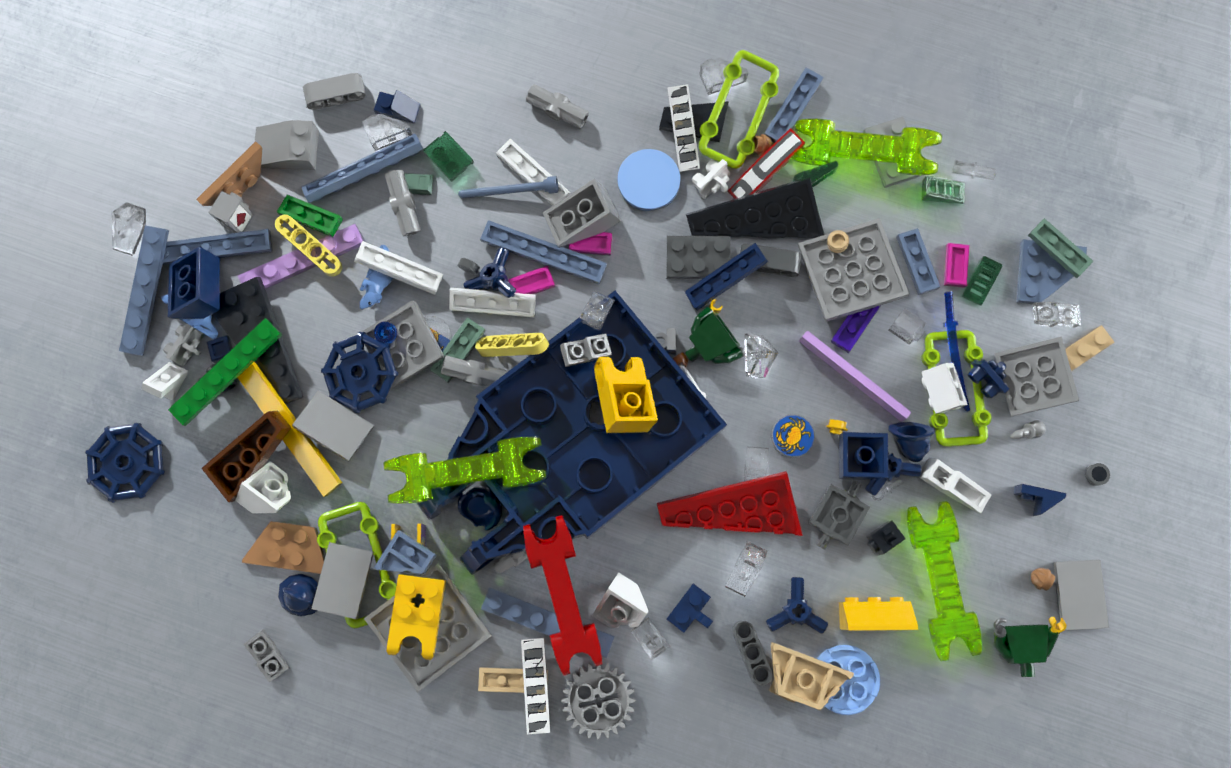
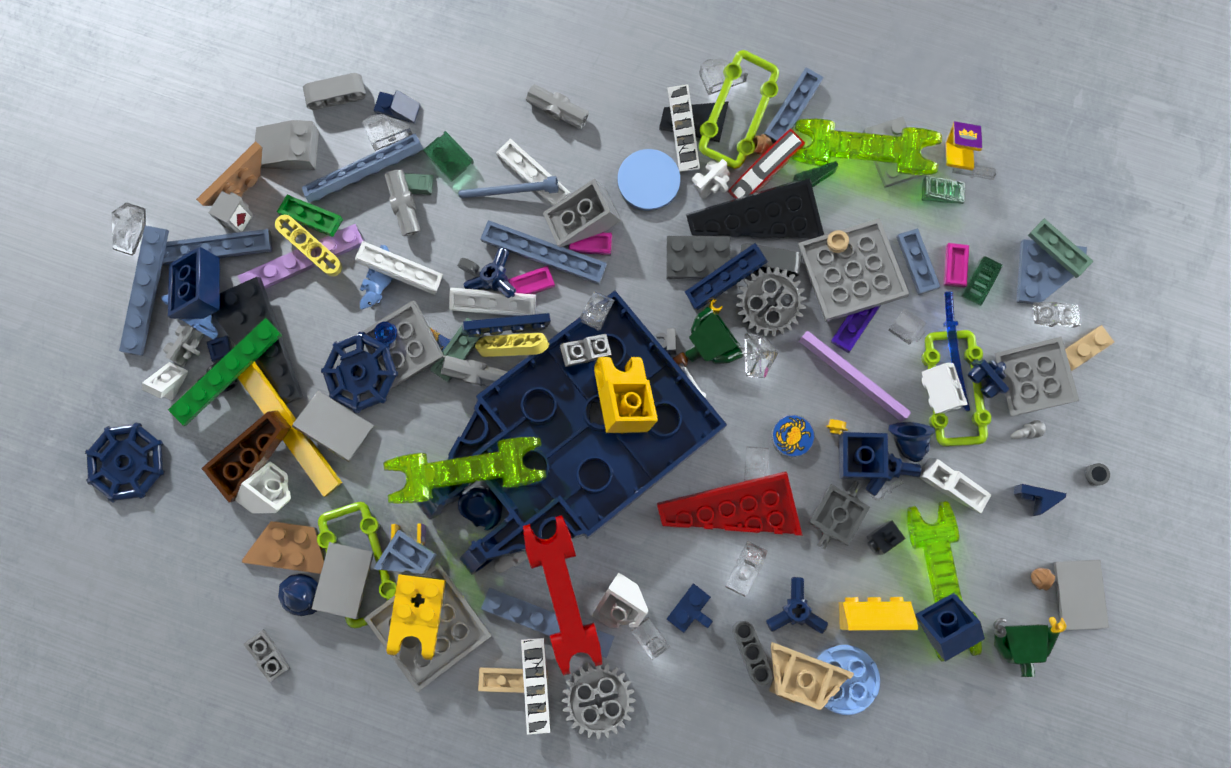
none -> dark blue plate [462,313,551,337]
none -> light grey gear [736,267,807,336]
none -> dark blue slope [915,593,985,662]
none -> piece [945,121,983,171]

